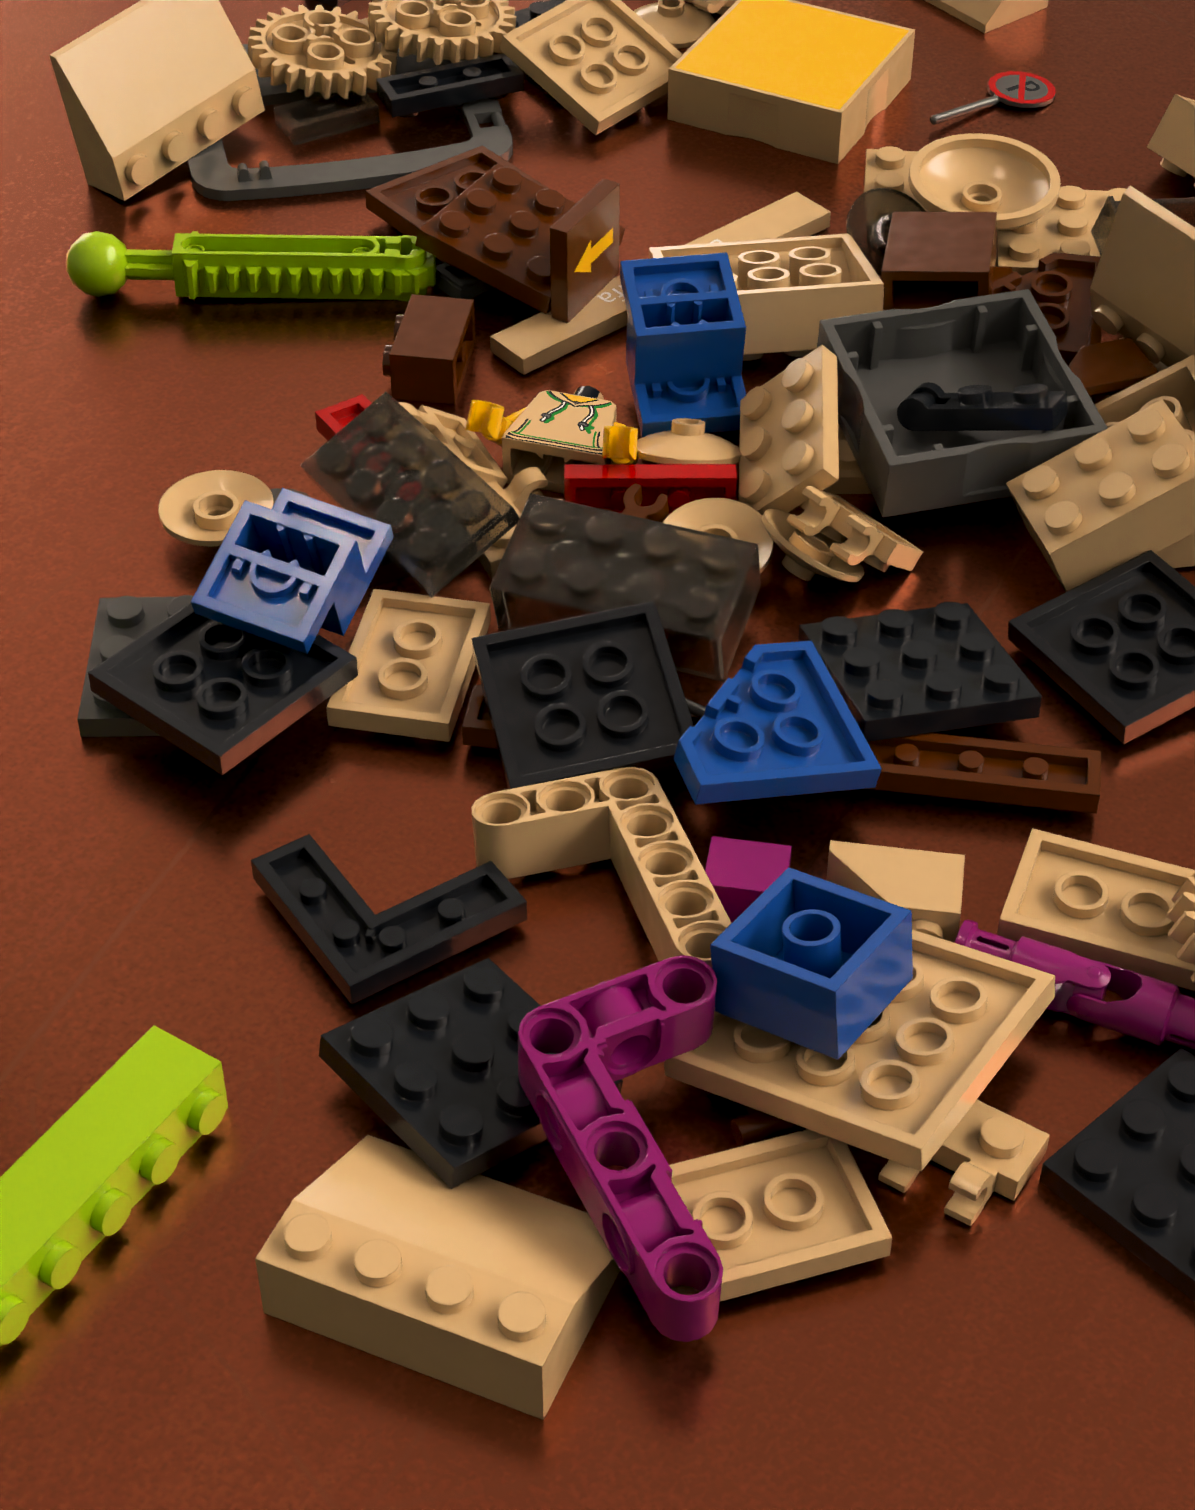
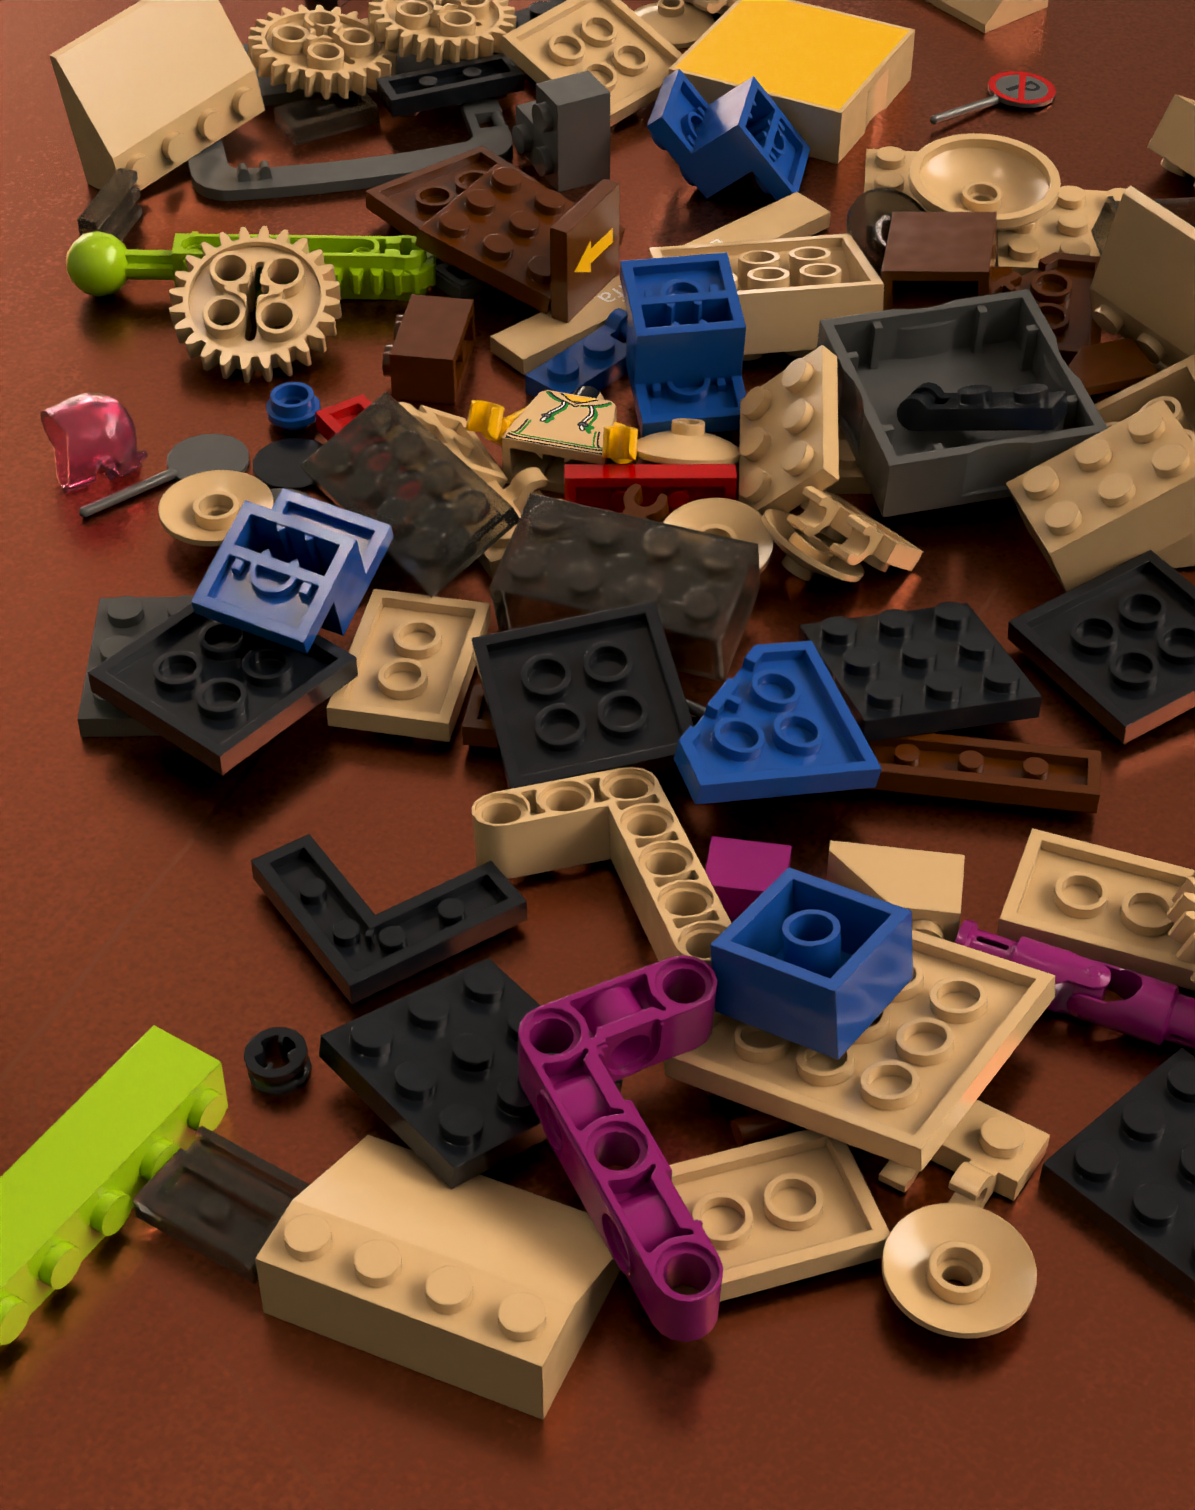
none -> clear pink helmet [40,392,148,493]
none -> clear smoke tile [77,168,143,241]
none -> dark grey piece [79,434,250,518]
none -> clear smoke plate [133,1126,310,1285]
none -> tan gear [169,226,342,383]
none -> black bush [244,1027,312,1096]
none -> black piece [253,438,371,518]
none -> blue plate [266,382,321,431]
none -> dark grey brick [512,71,610,192]
none -> blue plate [525,308,628,397]
none -> blue bracket [647,69,811,201]
none -> tan dish [882,1203,1037,1339]

